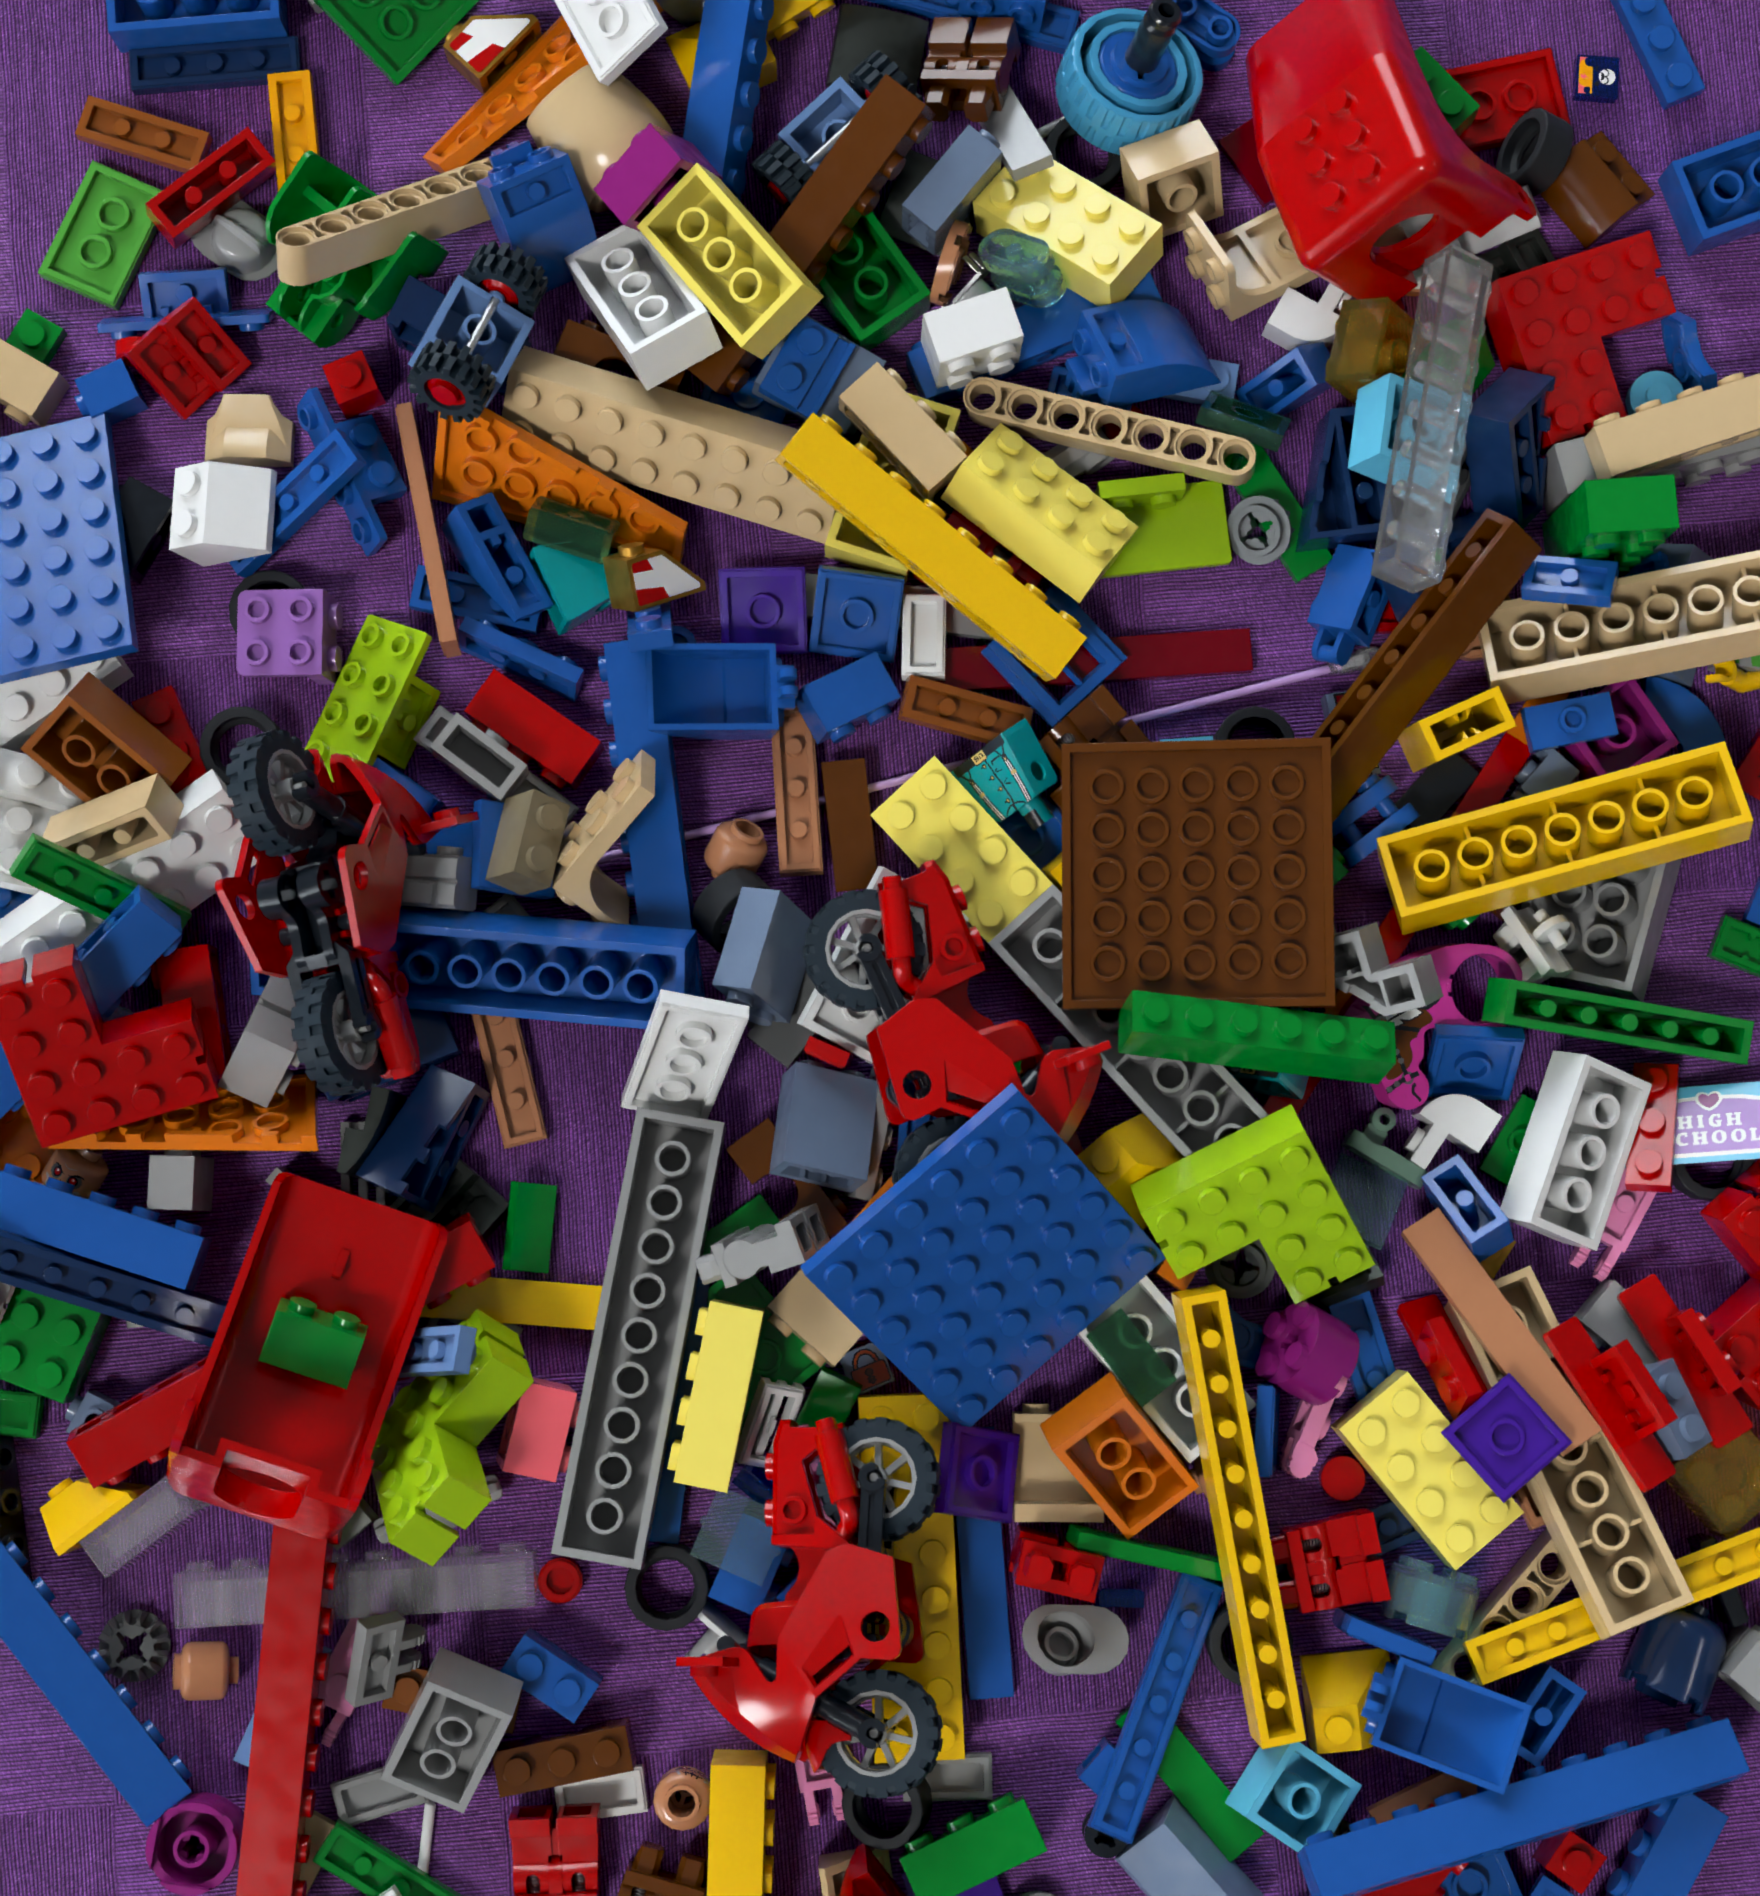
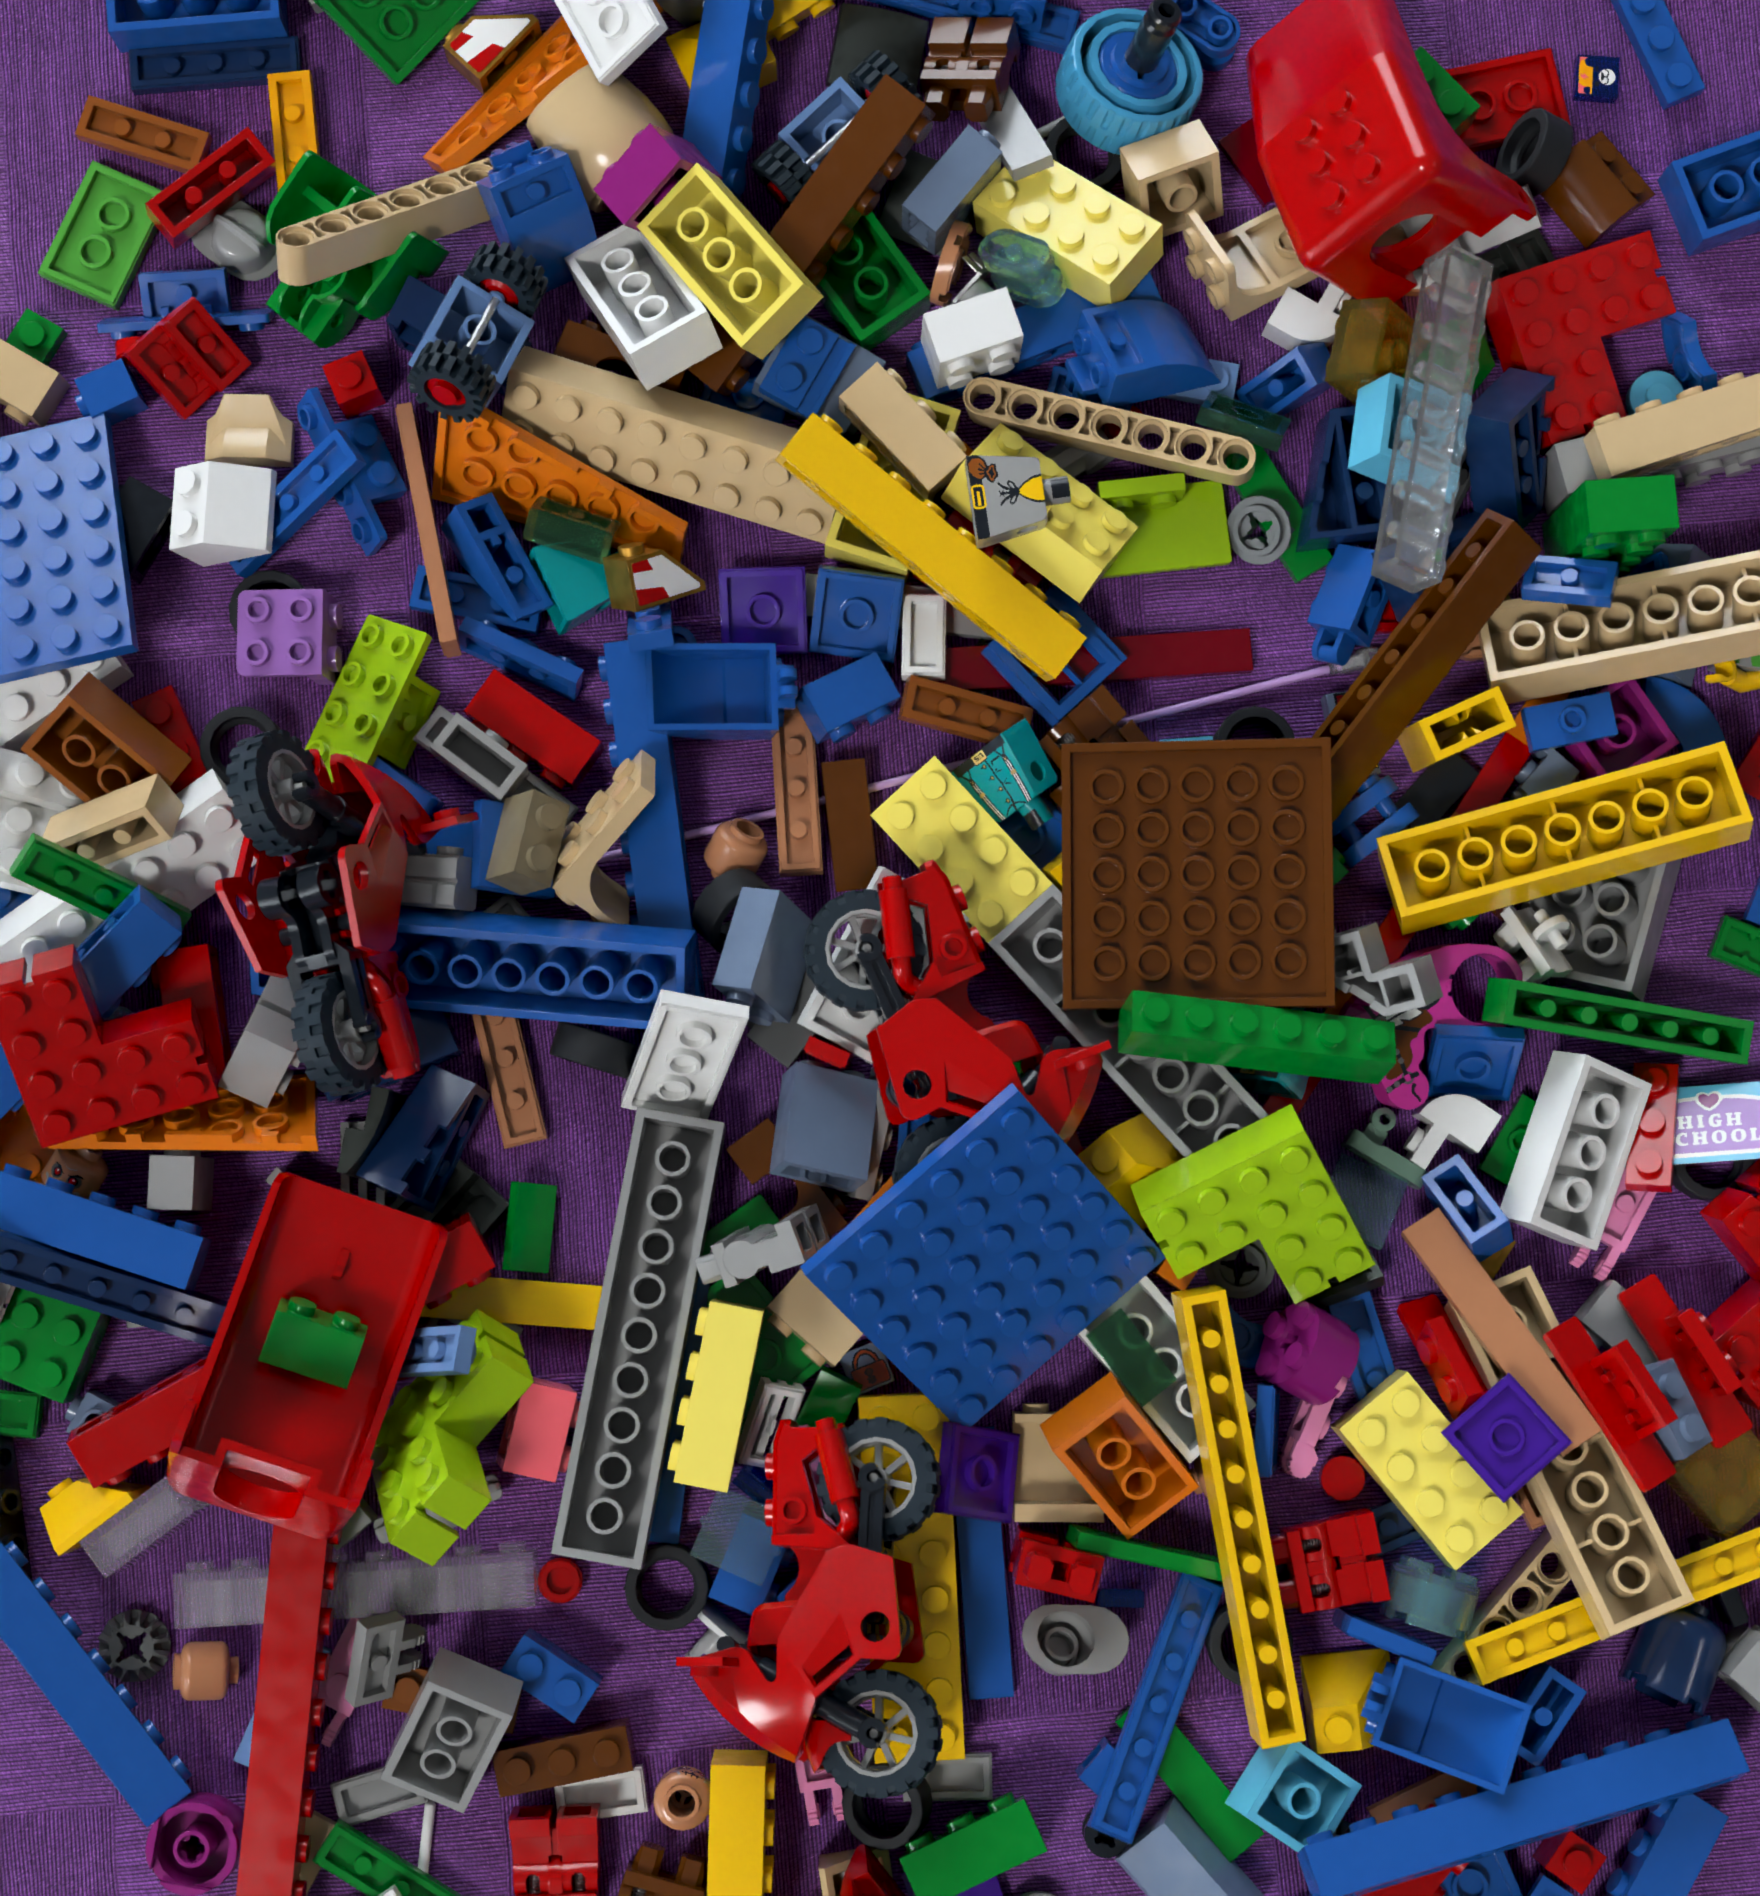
none -> black tyre [549,1022,639,1079]
none -> light grey torso [965,455,1071,549]

